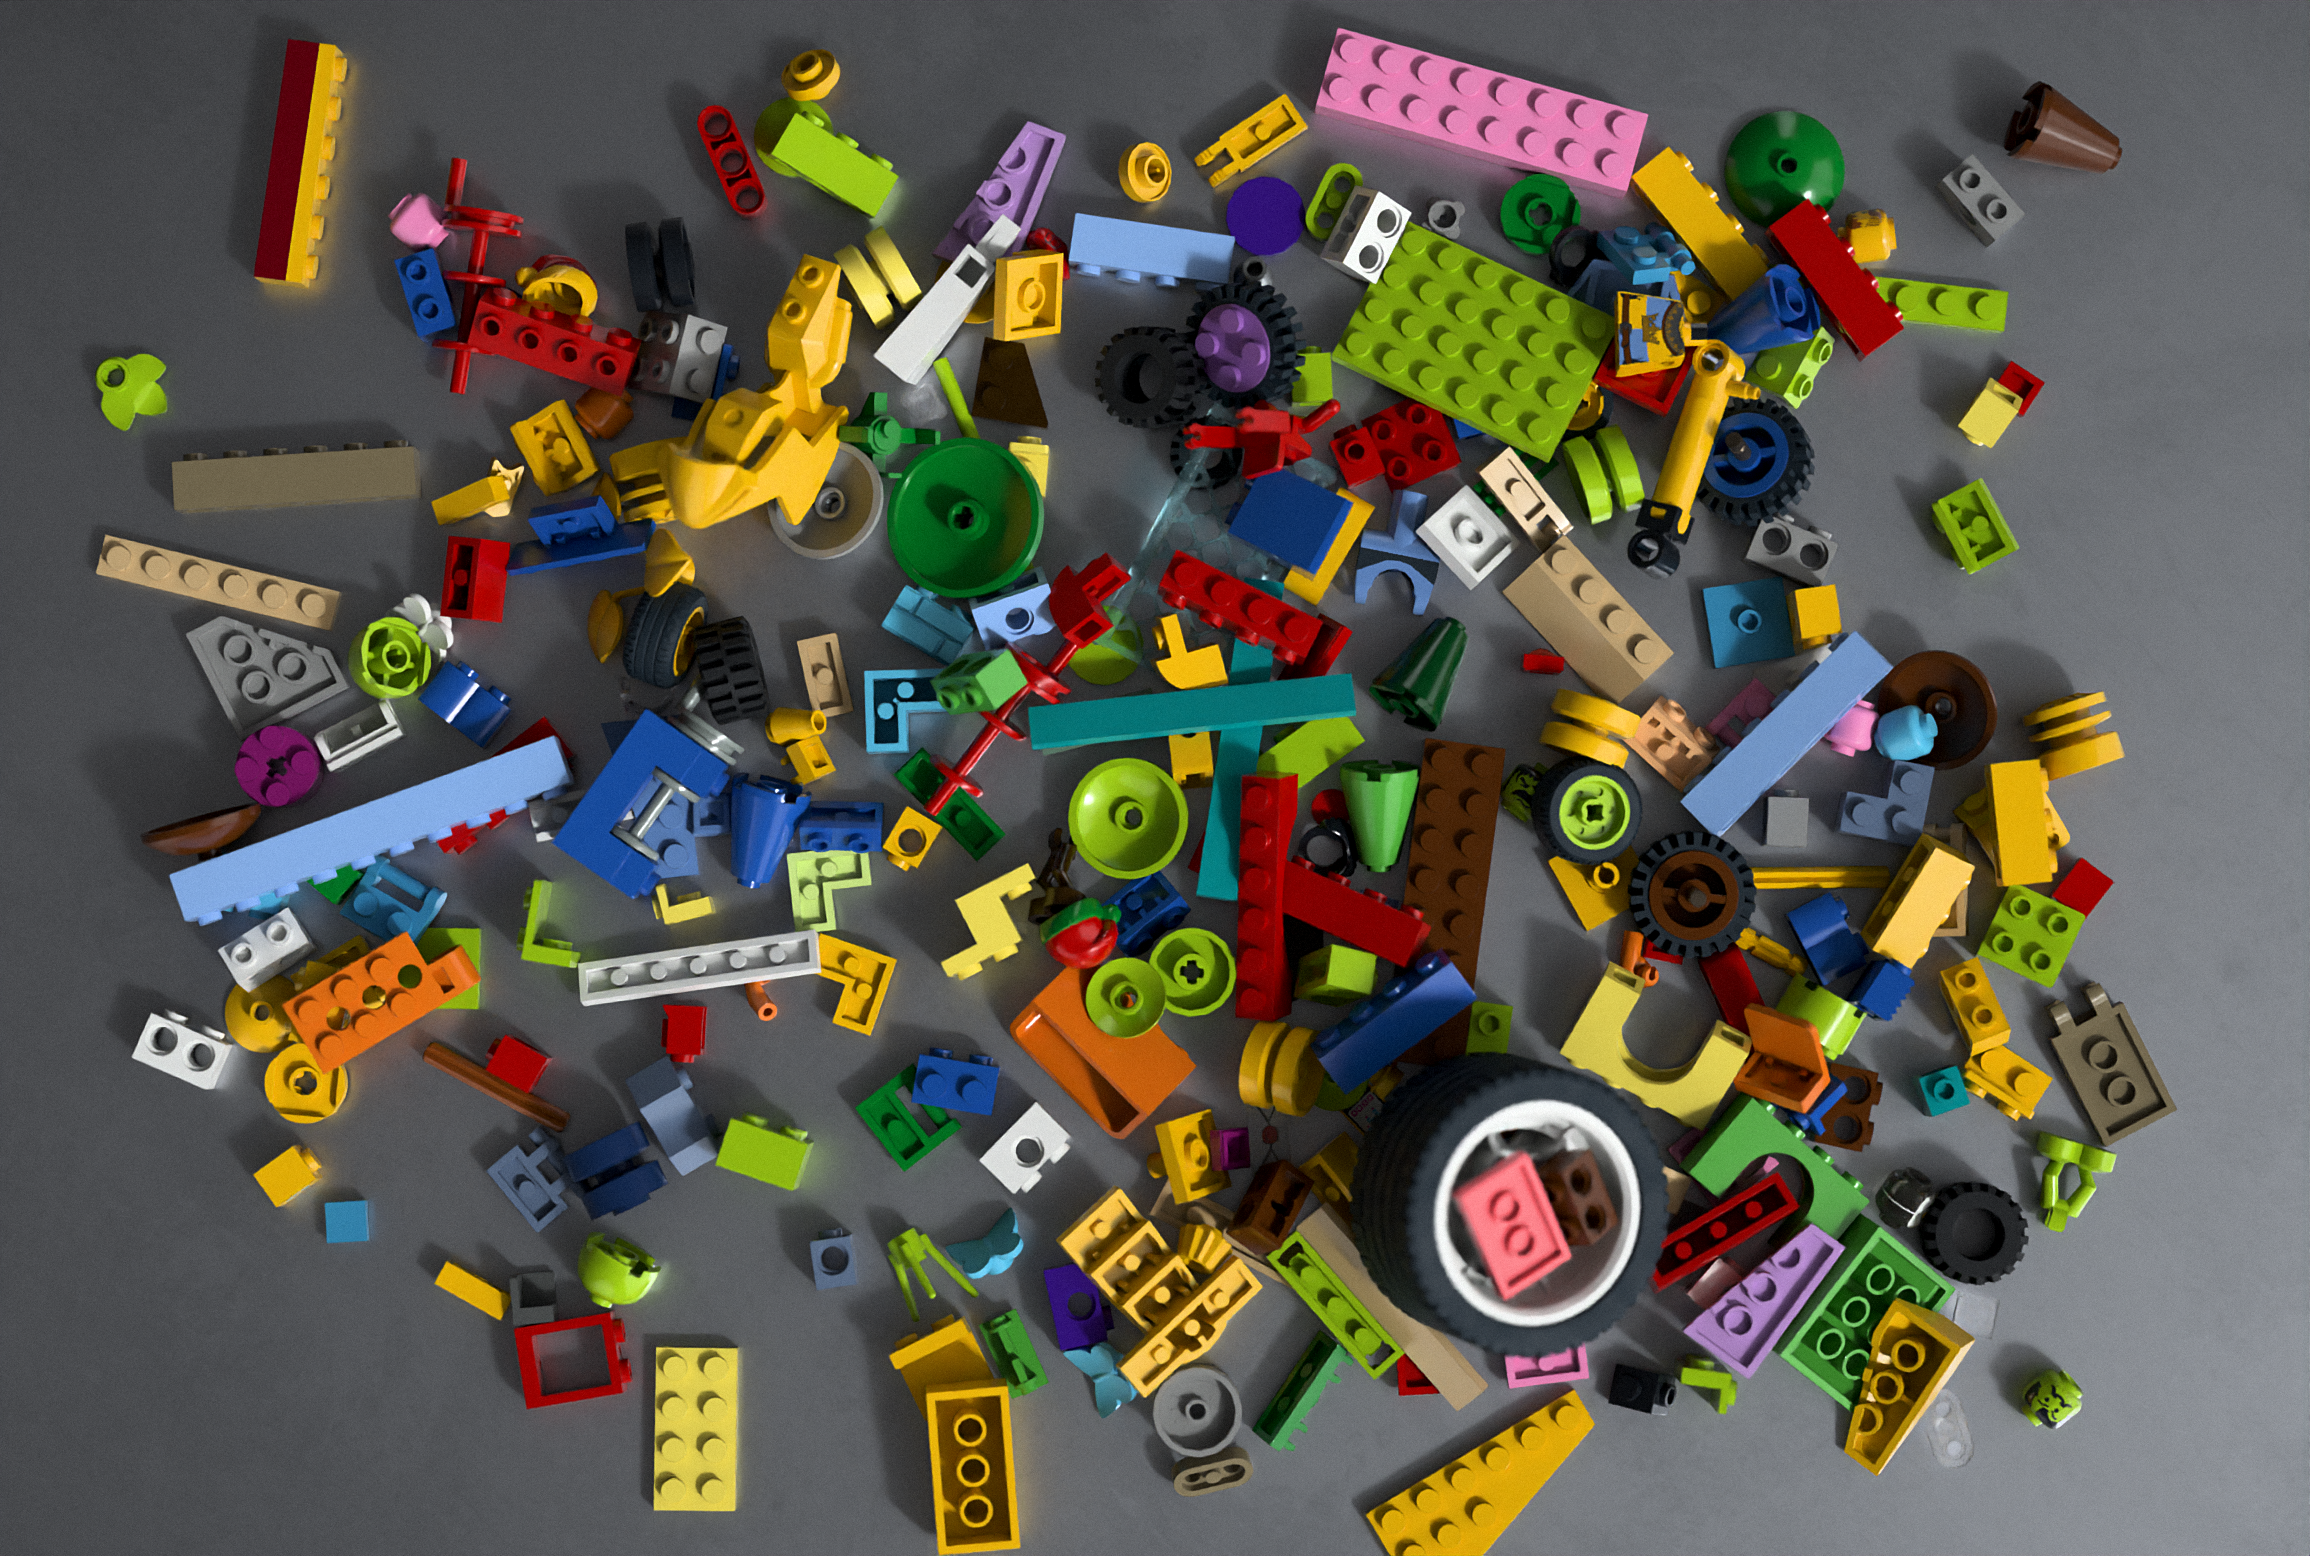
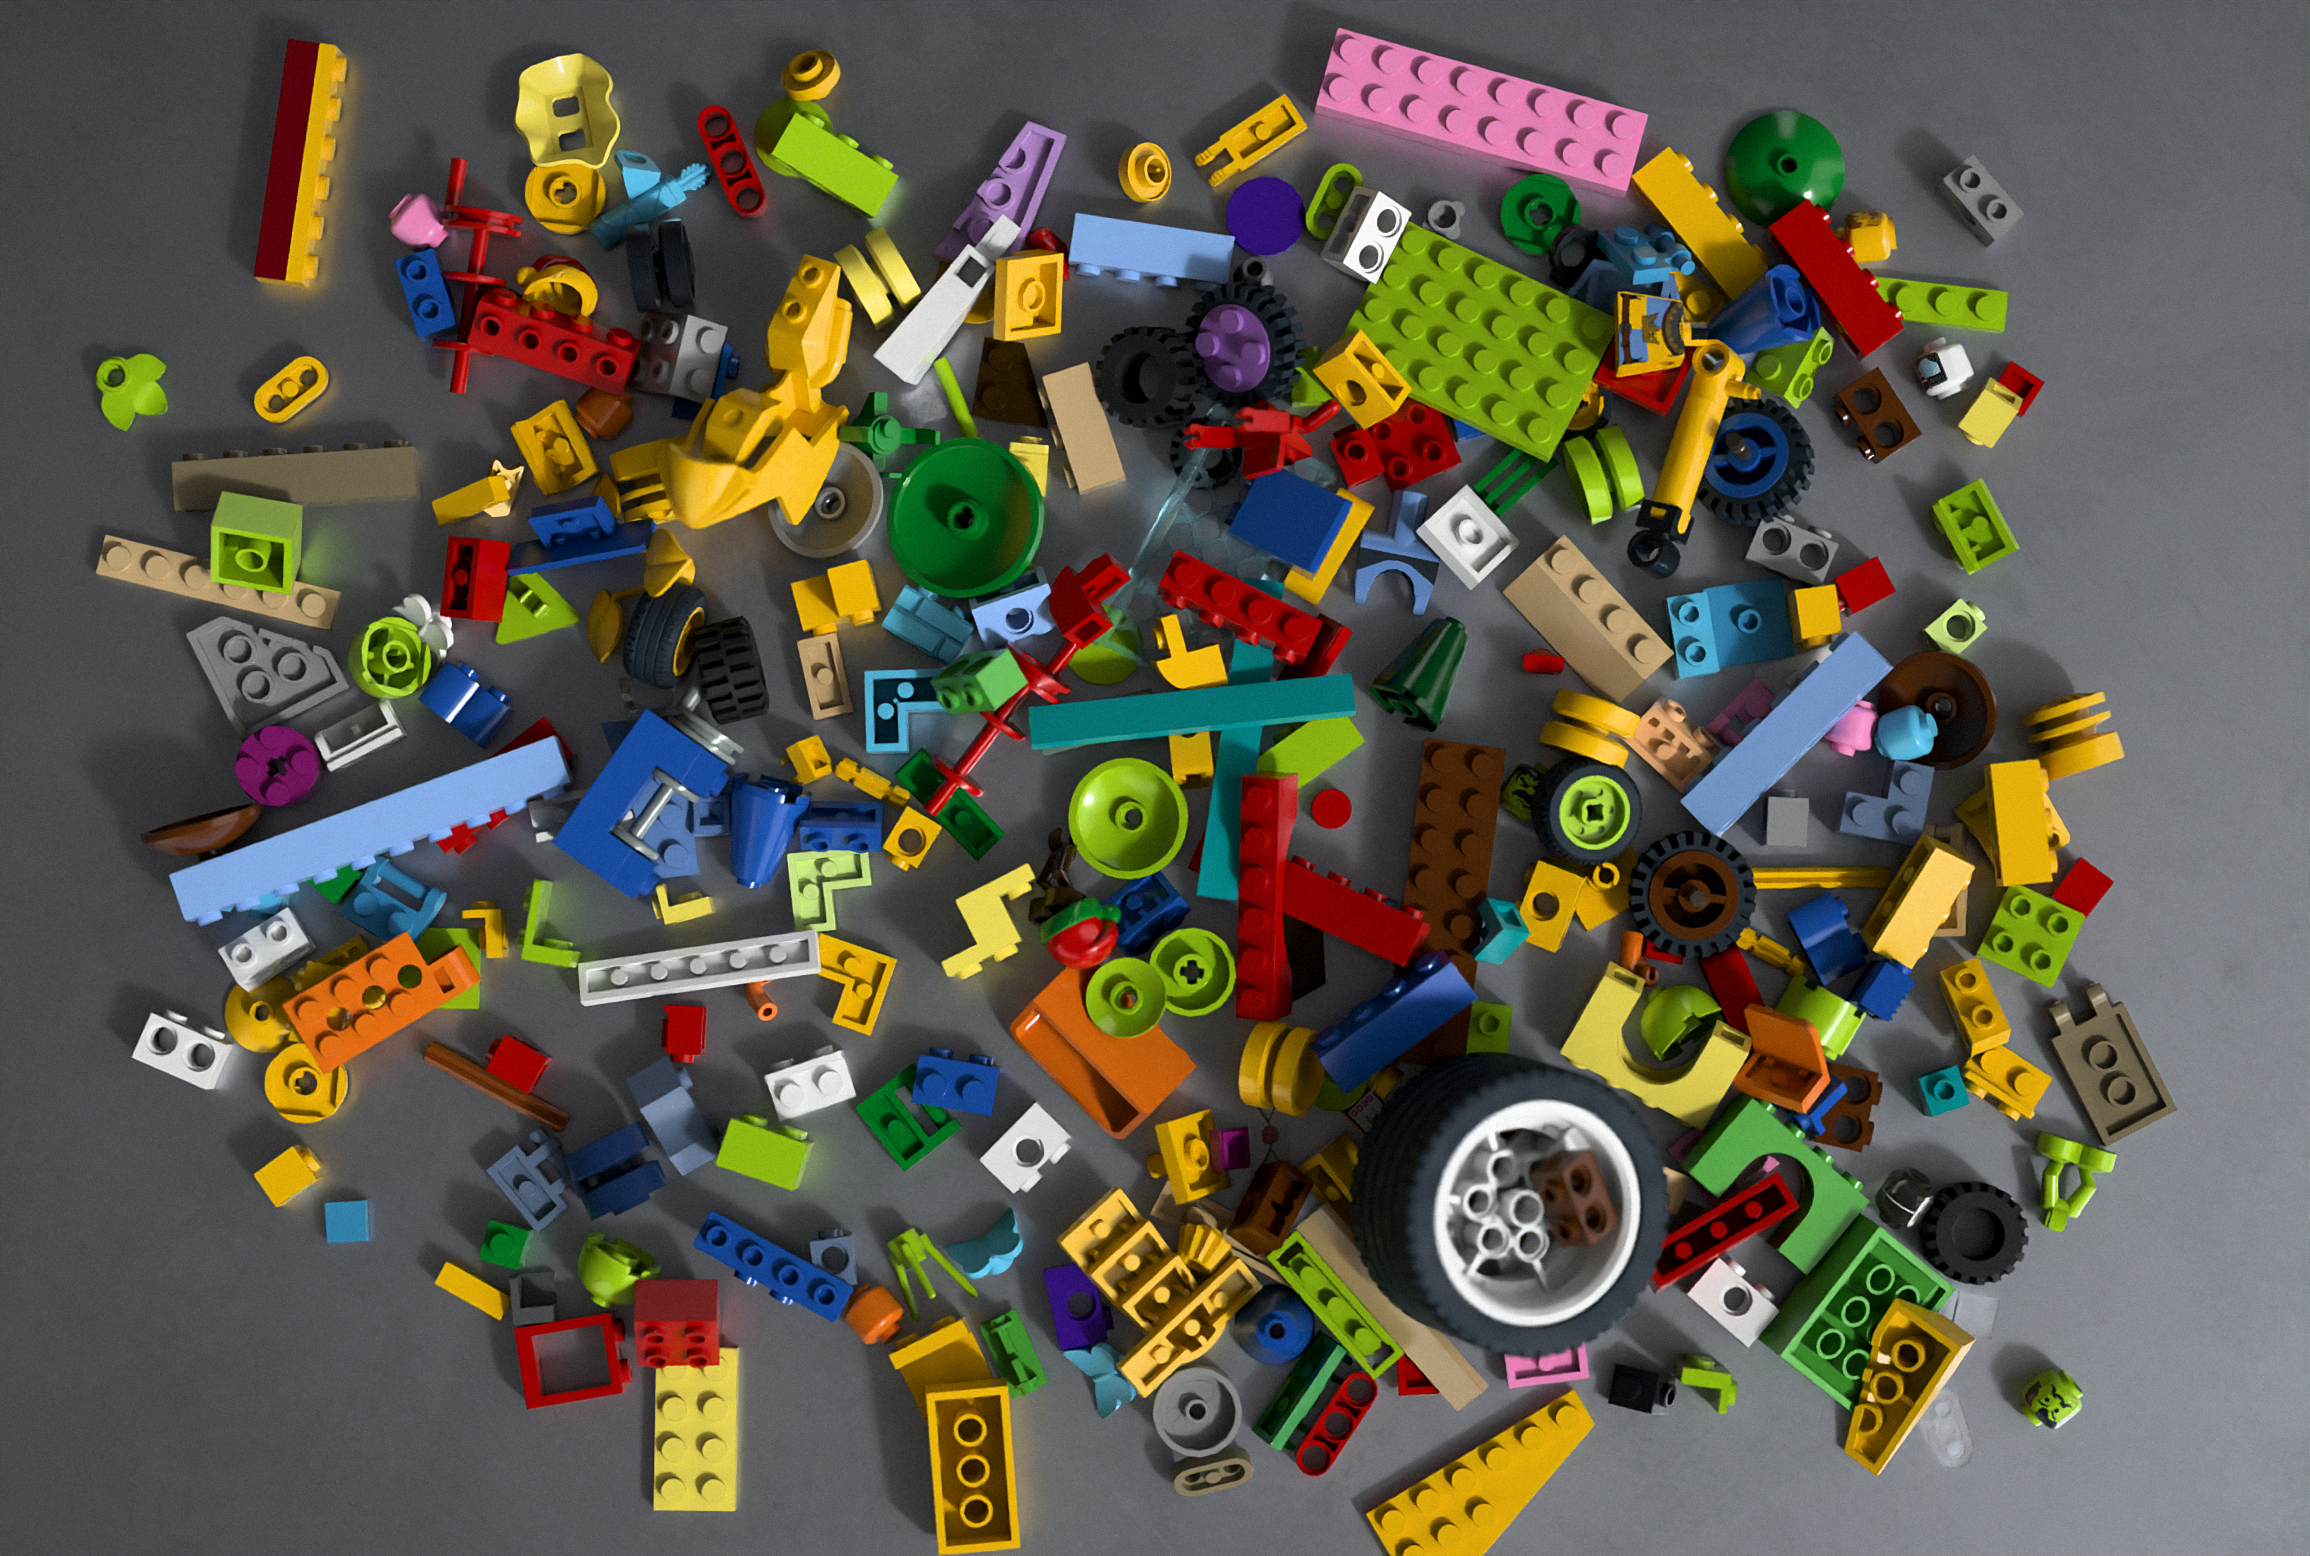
yellow cone [765,707,827,747] -> none
lime brick [1294,944,1378,1008] -> none
black piece [1298,817,1358,878] -> none
bright green cone [1339,760,1420,872] -> none
coral plate [1453,1150,1572,1300] -> none
tan plate [1475,444,1573,554] -> none
lavender wing [1681,1222,1845,1379] -> none
reddish brown cone [2004,81,2122,174] -> none
none -> lime brick [210,491,303,595]
none -> yellow plate [254,356,329,423]
none -> yellow bracket [461,901,508,958]
none -> green brick [478,1217,534,1270]
none -> lime piece [496,572,582,645]
none -> light yellow piece [513,53,620,169]
none -> yellow plate [525,164,607,235]
none -> medium azure piece [589,149,712,249]
none -> red brick [634,1279,721,1368]
none -> blue bracket [693,1211,853,1322]
none -> white bracket [763,1045,857,1121]
none -> yellow brick [790,559,883,637]
none -> yellow axle [834,757,910,810]
none -> orange head [844,1284,905,1345]
none -> tan brick [1037,362,1126,495]
none -> blue cone [1234,1284,1315,1365]
none -> red beam [1295,1369,1378,1476]
none -> yellow brick [1312,329,1412,430]
none -> teal panel [1471,898,1530,964]
none -> yellow brick [1515,856,1589,953]
none -> lime cylinder [1640,984,1721,1062]
none -> medium azure brick [1662,592,1720,681]
none -> red brick [1829,556,1896,617]
none -> reddish brown brick [1832,367,1922,464]
none -> white head [1914,338,1974,400]
none -> yellowish green brick [1919,598,1987,654]

